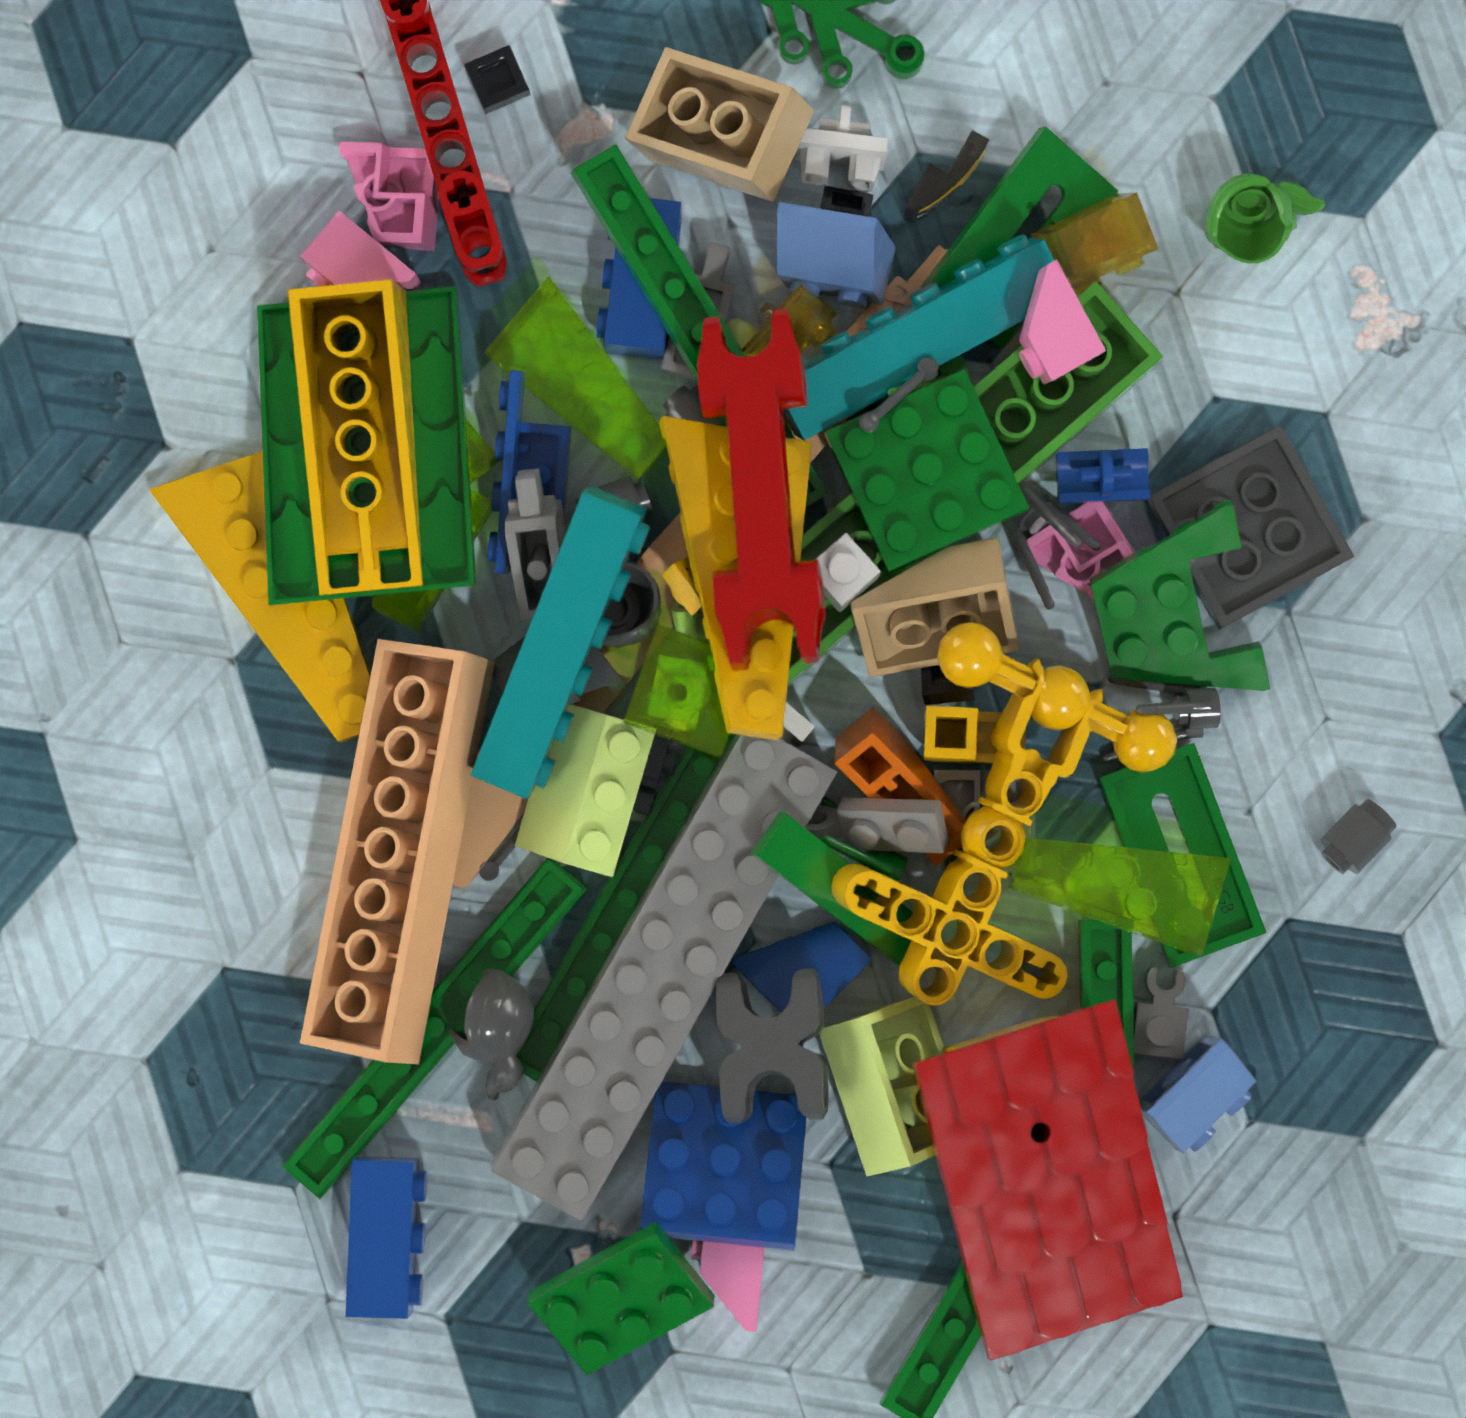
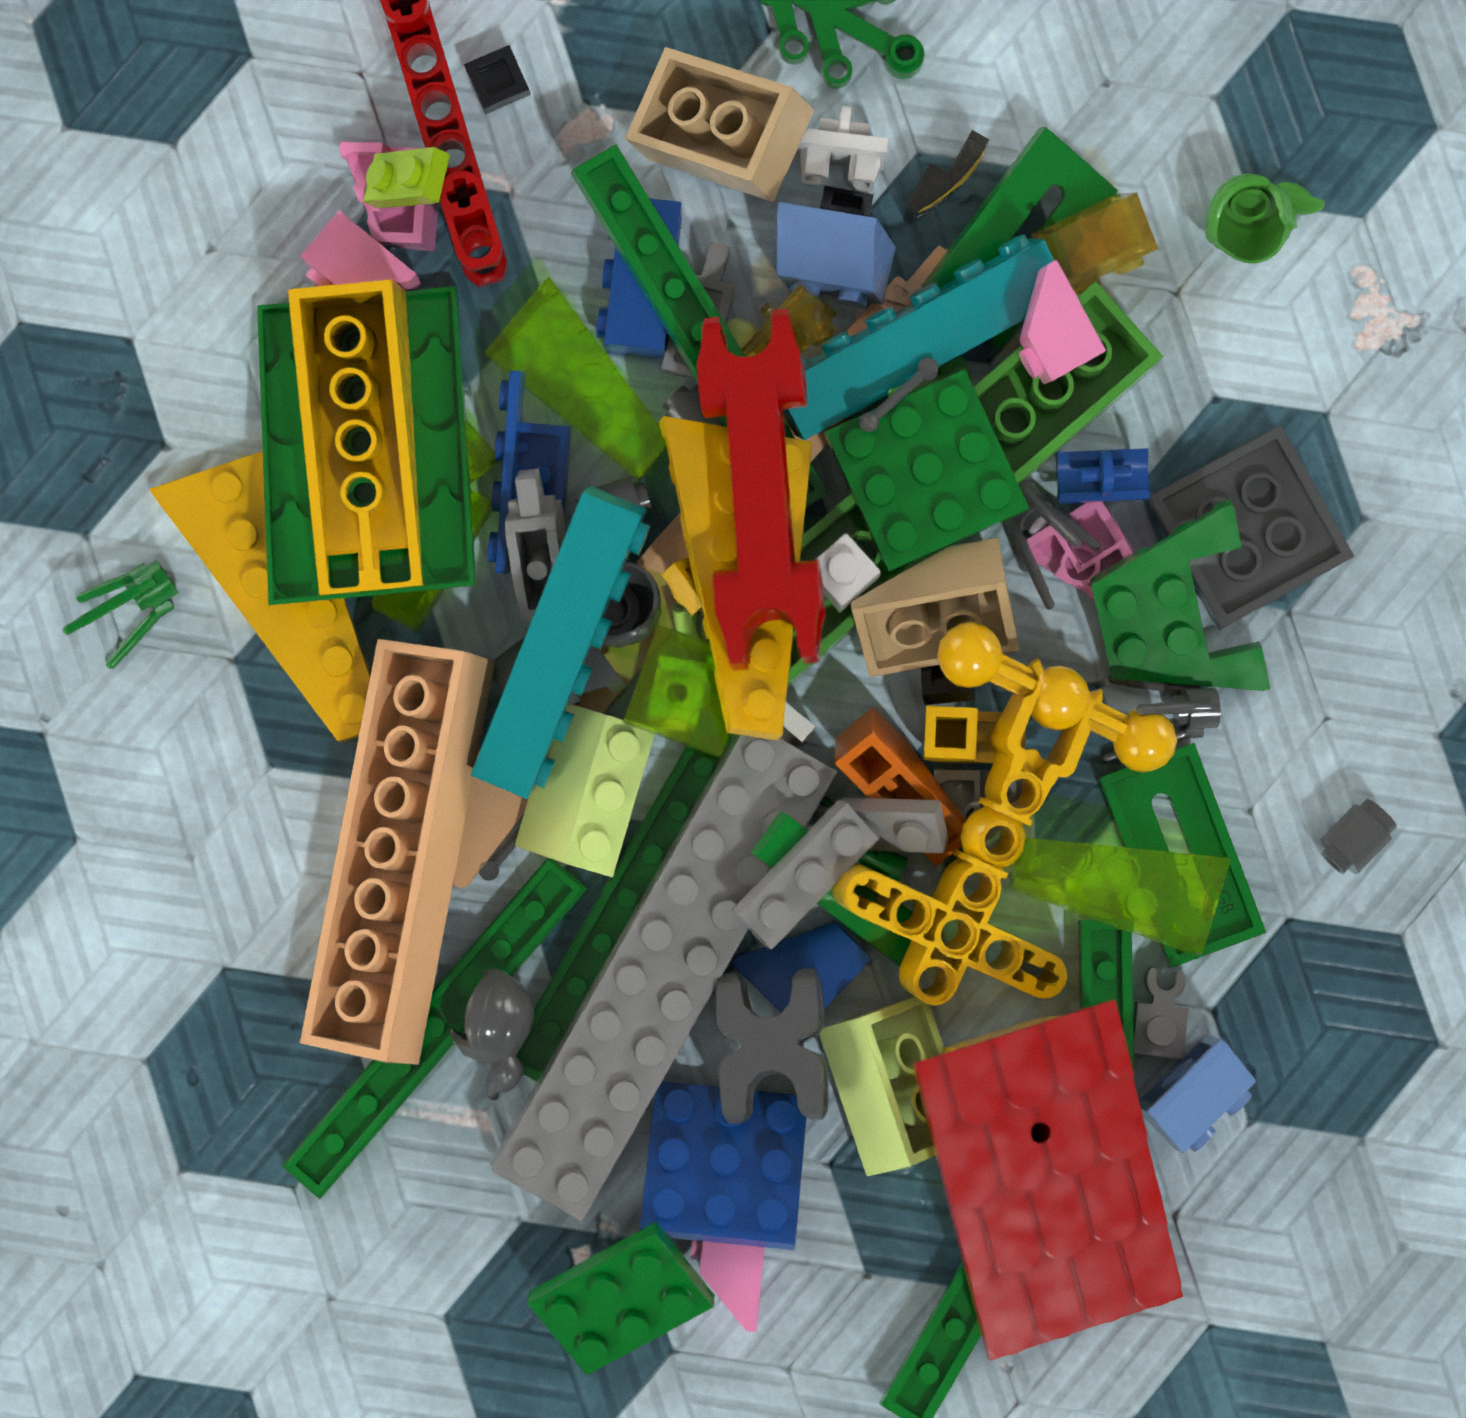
blue brick [345,1156,428,1319] -> none
black plate [632,725,680,816] -> none
none -> green plant [63,560,179,669]
none -> lime plate [363,147,450,209]
none -> light grey plate [732,800,879,950]

